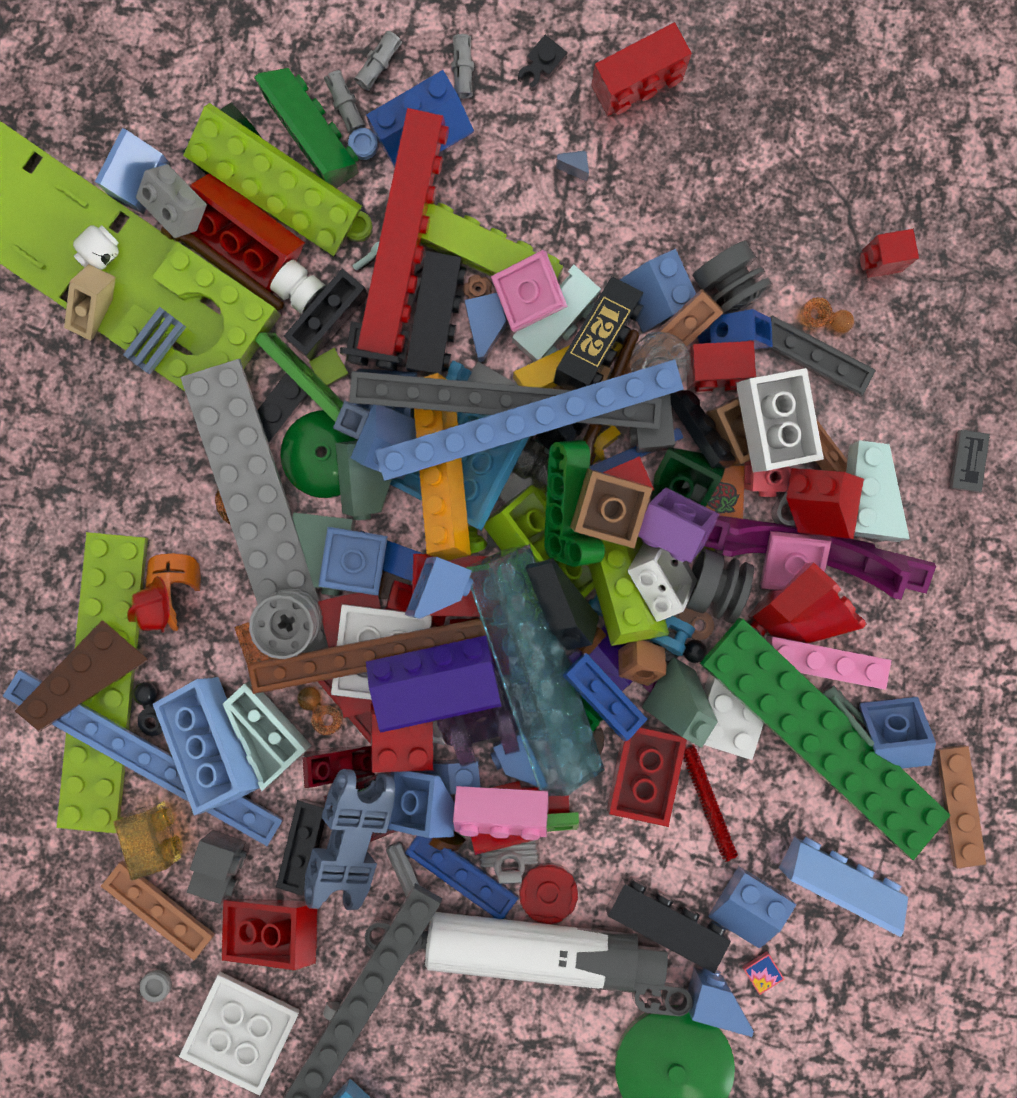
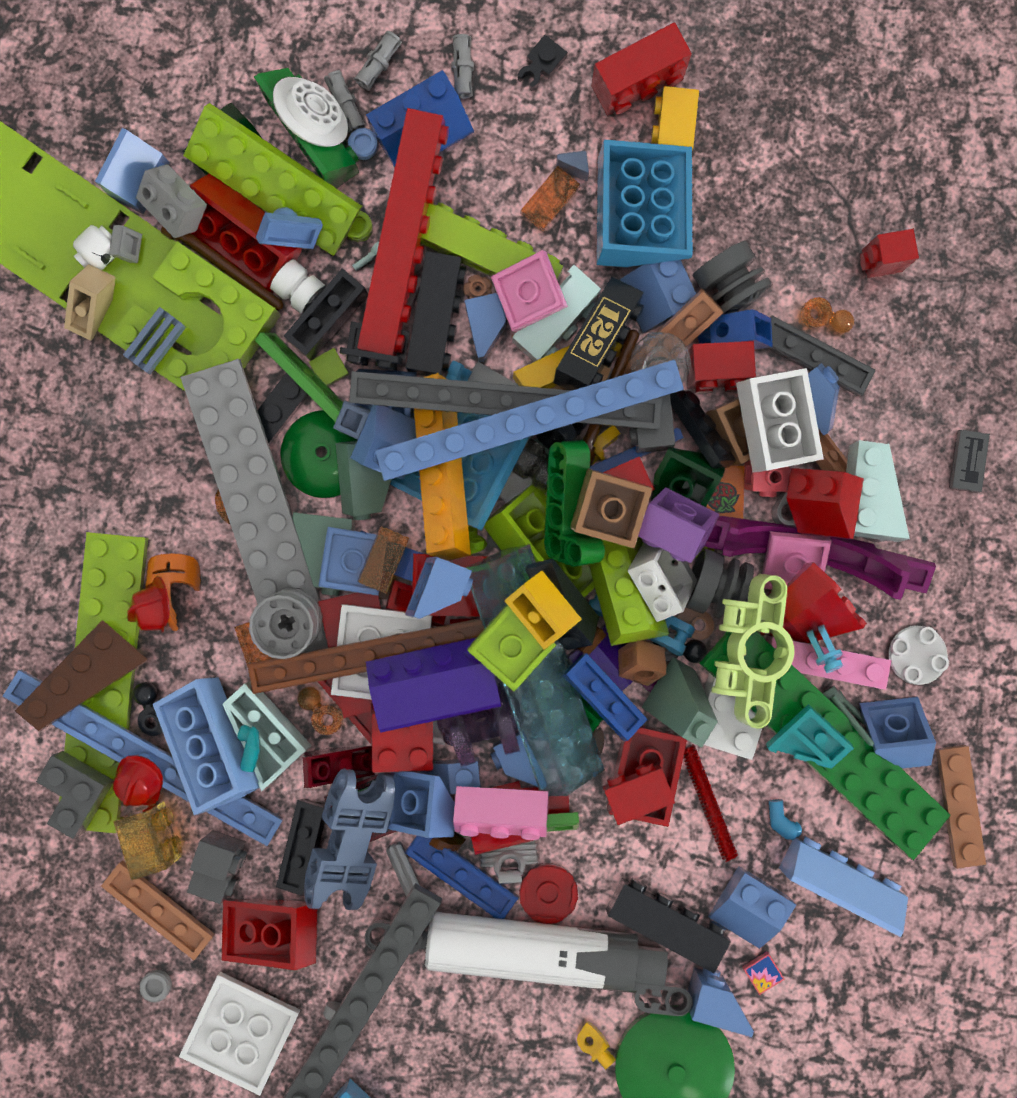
none -> dark grey brick [36,751,114,839]
none -> light grey tile [109,225,142,263]
none -> red piece [113,755,163,807]
none -> teal arm [237,725,260,772]
none -> medium blue tile [256,207,323,249]
none -> white wheel [273,77,348,147]
none -> clear orange tile [357,526,409,594]
none -> lime tile [467,605,556,692]
none -> yellow brick [504,571,582,650]
none -> clear orange tile [520,166,580,231]
none -> yellow piece [577,1021,616,1070]
none -> dark azure slope [596,140,693,267]
none -> red brick [602,762,675,825]
none -> yellow brick [651,86,699,150]
none -> yellowish green piece [711,574,794,729]
none -> teal wing [766,704,854,769]
none -> dark azure arm [768,799,802,840]
none -> medium azure arm [806,625,843,673]
none -> medium blue slope [808,363,840,435]
none -> white dish [889,626,949,685]

